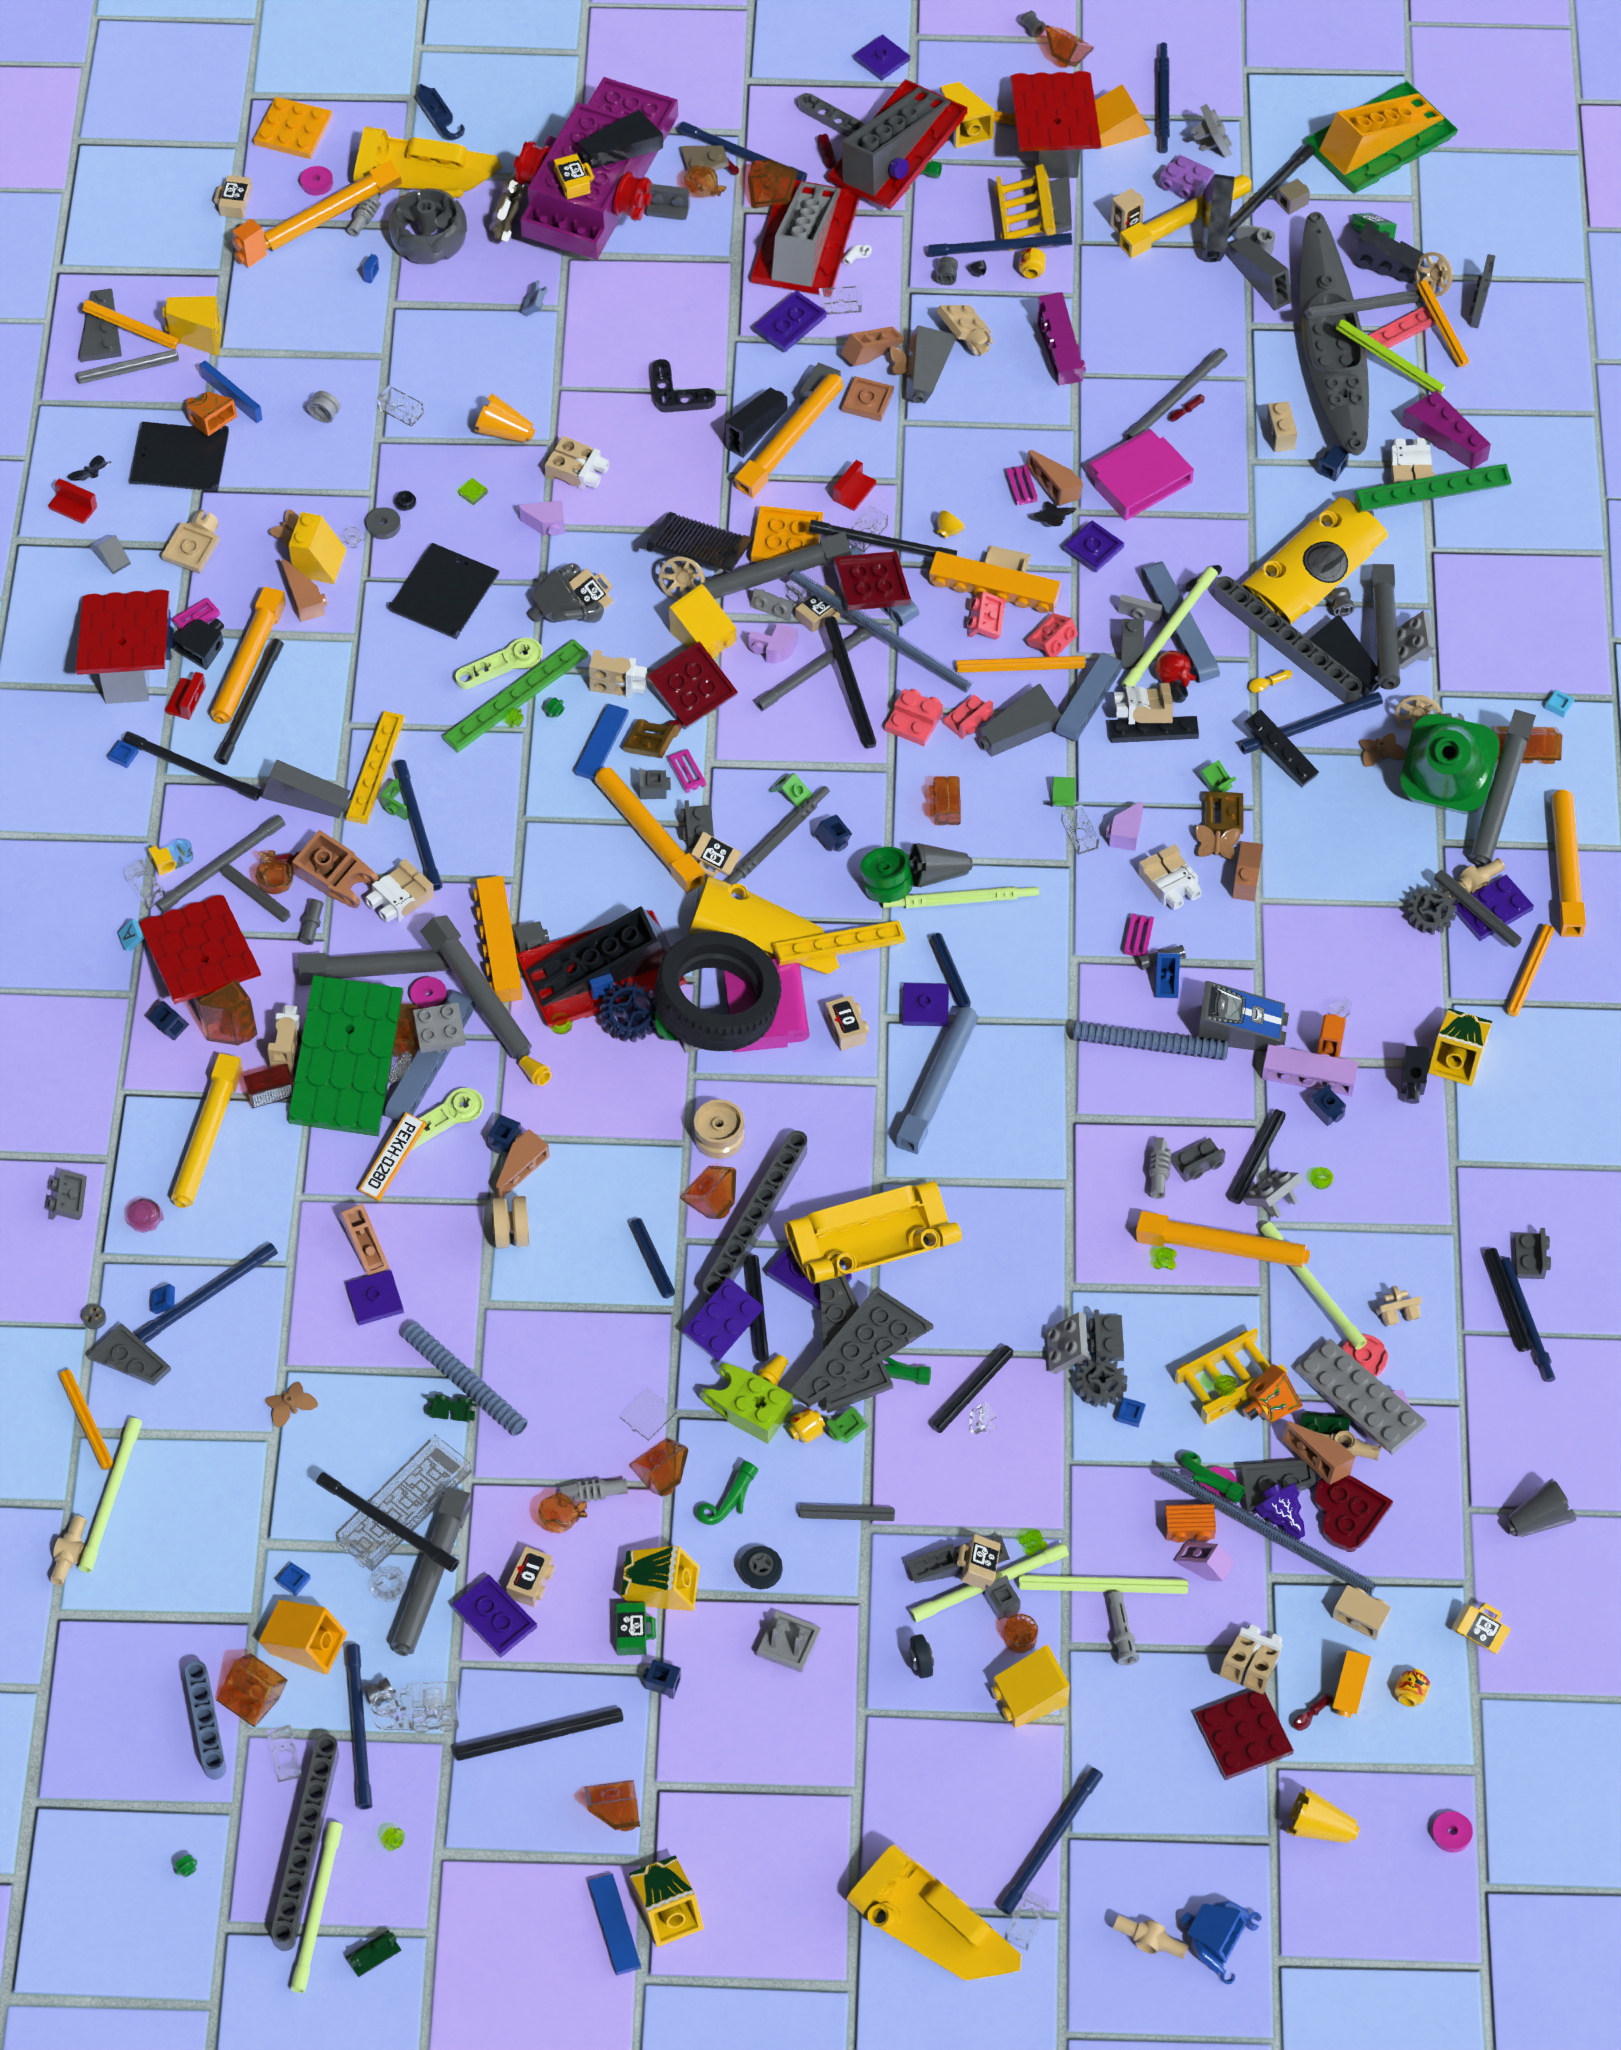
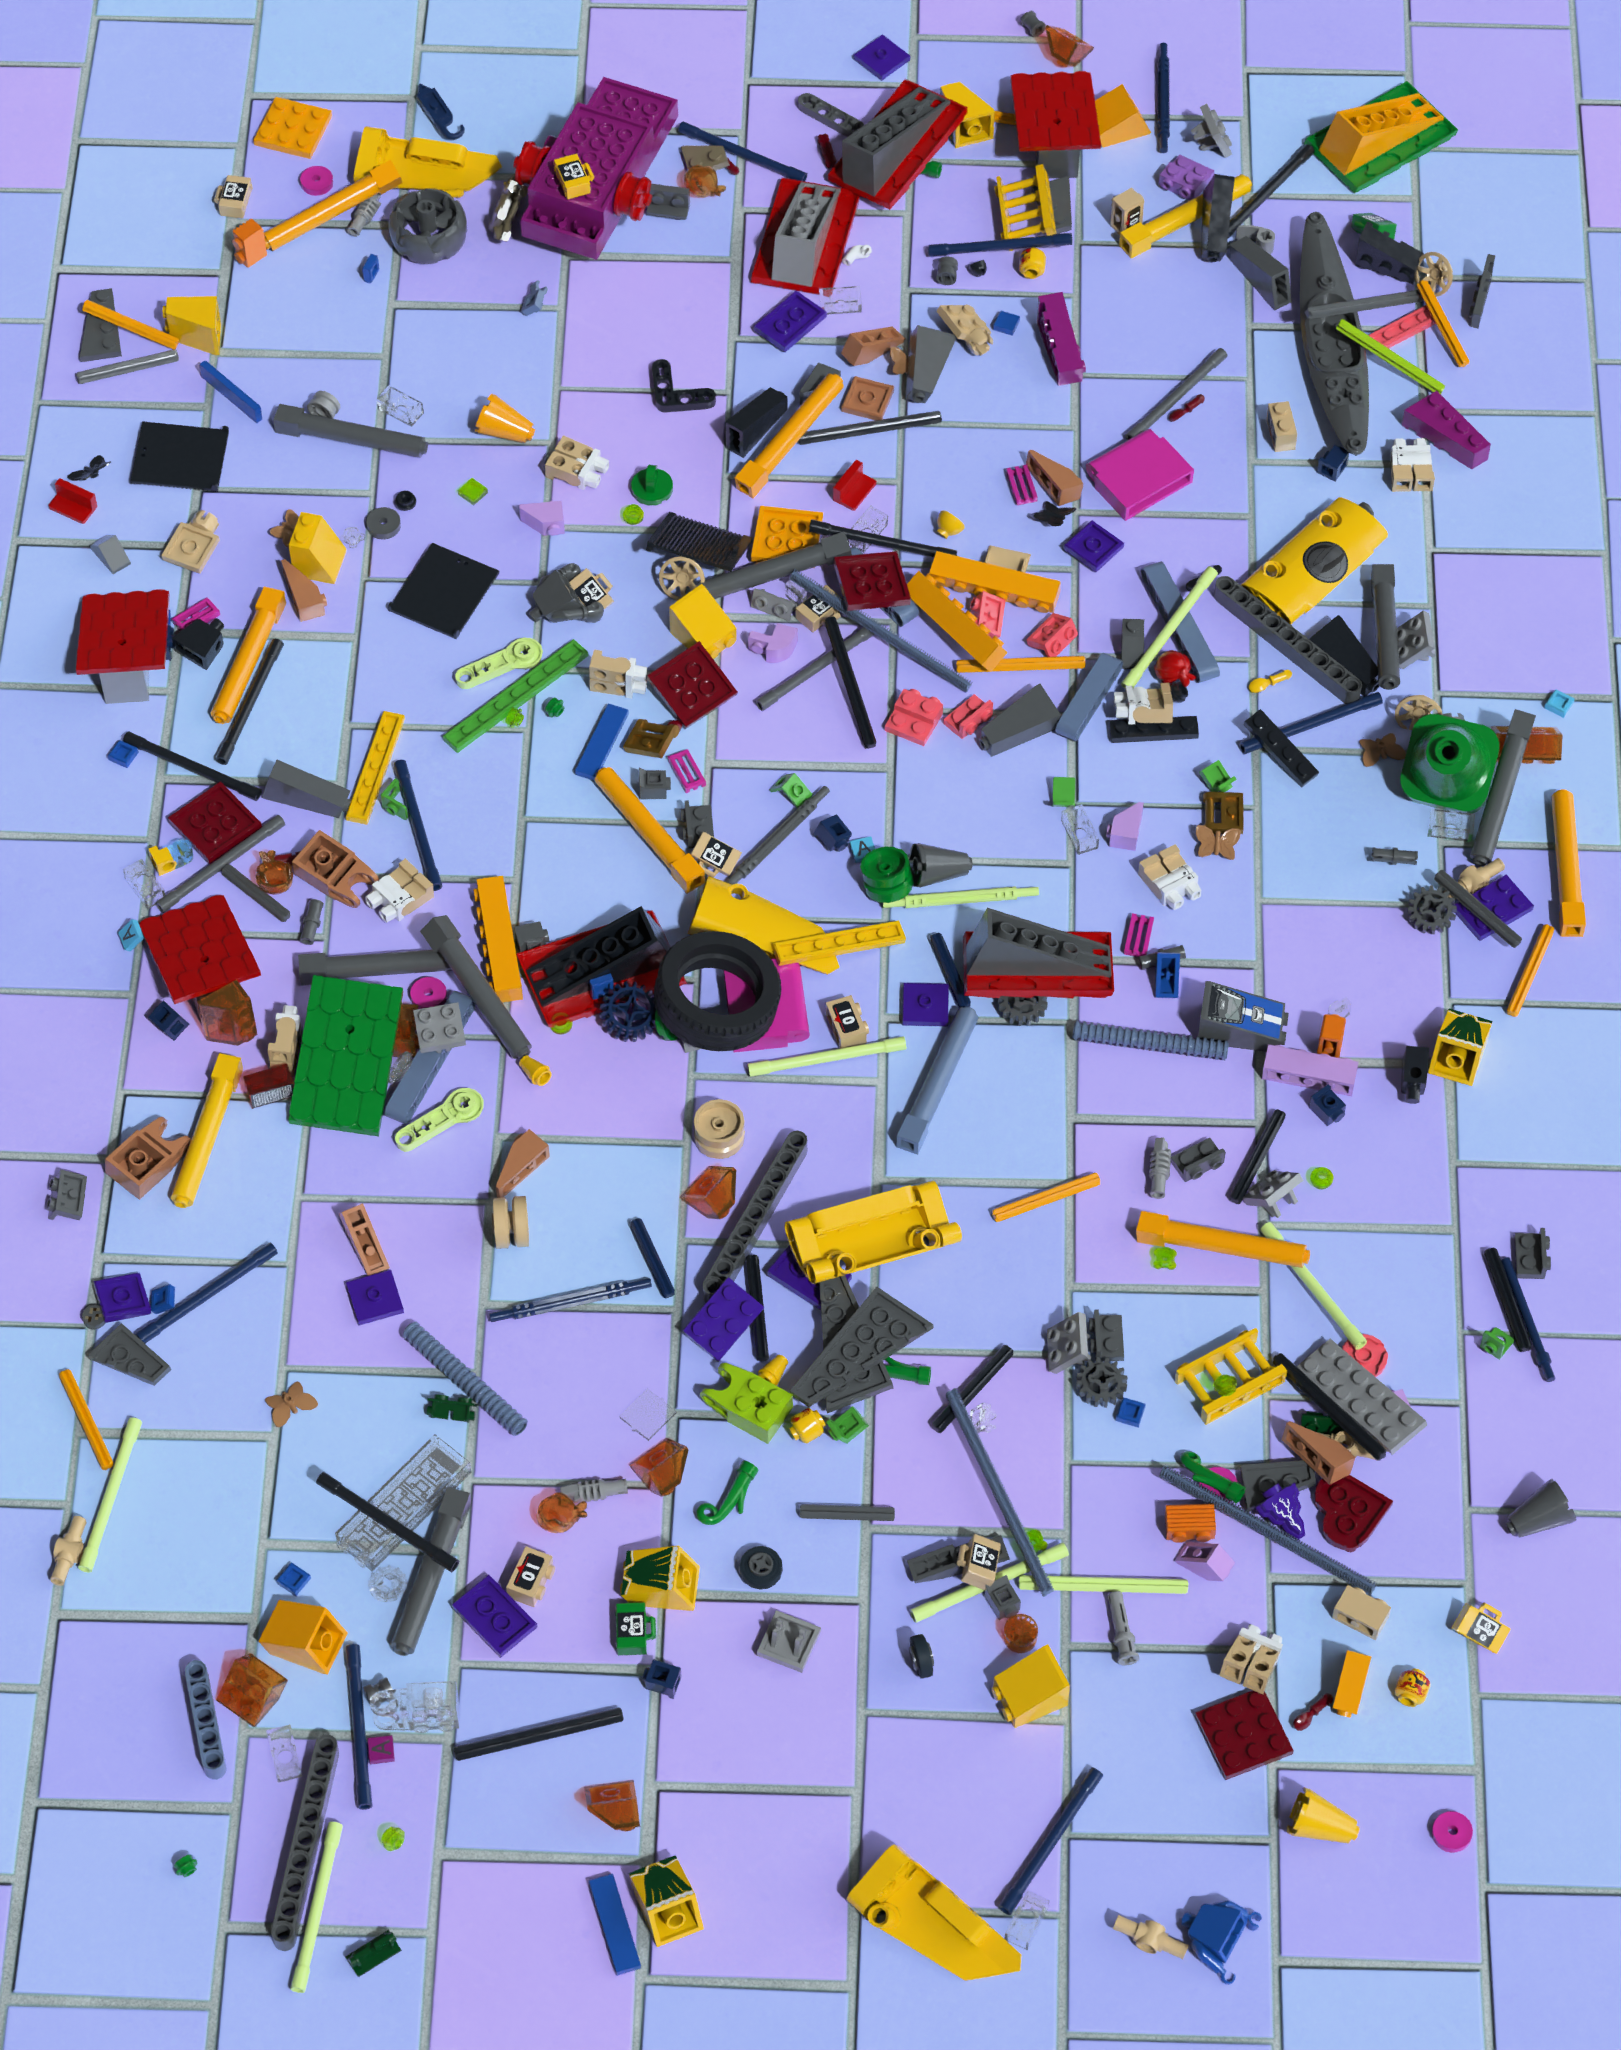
clear pink hair [127,1198,164,1233] -> none
red panel [166,672,206,720] -> none
orange torso [186,392,238,436] -> none
tile [358,1113,426,1202] -> none
dark blue brick [487,1114,522,1154] -> none
black slope [578,109,663,169] -> none
clear orange slope [748,159,798,208] -> none
dark purple tile [890,157,909,179] -> none
clear orange brick [929,776,961,825] -> none
light grey plate [1118,594,1163,624] -> none
nougat slope [1232,841,1263,902] -> none
orange torso [1243,1364,1303,1423] -> none
dark tan brick [1277,178,1310,215] -> none
flat silver wheel [1329,587,1355,617] -> none
green tile [1353,463,1512,513] -> none
tan hips [1376,1285,1422,1327] -> none
none -> dark purple plate [94,1272,151,1323]
none -> nougat brick [105,1117,191,1200]
none -> dark red plate [168,781,262,864]
none -> dark grey brick [273,404,428,458]
none -> magenta tile [368,1735,395,1765]
none -> dark blue axle [489,1278,652,1323]
none -> clear neon green plate [623,504,644,525]
none -> green tile [631,464,673,506]
none -> yellowish green piece [747,1036,907,1077]
none -> black axle [798,411,942,445]
none -> medium azure tile [850,836,875,863]
none -> light orange brick [907,571,1008,672]
none -> sand blue axle [946,1388,1054,1597]
none -> dark grey piece [963,907,1115,999]
none -> light orange axle [992,1172,1100,1222]
none -> blue tile [993,310,1020,336]
none -> dark grey gear [998,996,1048,1026]
none -> black axle [1273,1353,1387,1461]
none -> dark grey pin [1371,847,1418,865]
none -> clear piece [1427,809,1475,842]
none -> bright green bracket [1480,1327,1514,1360]

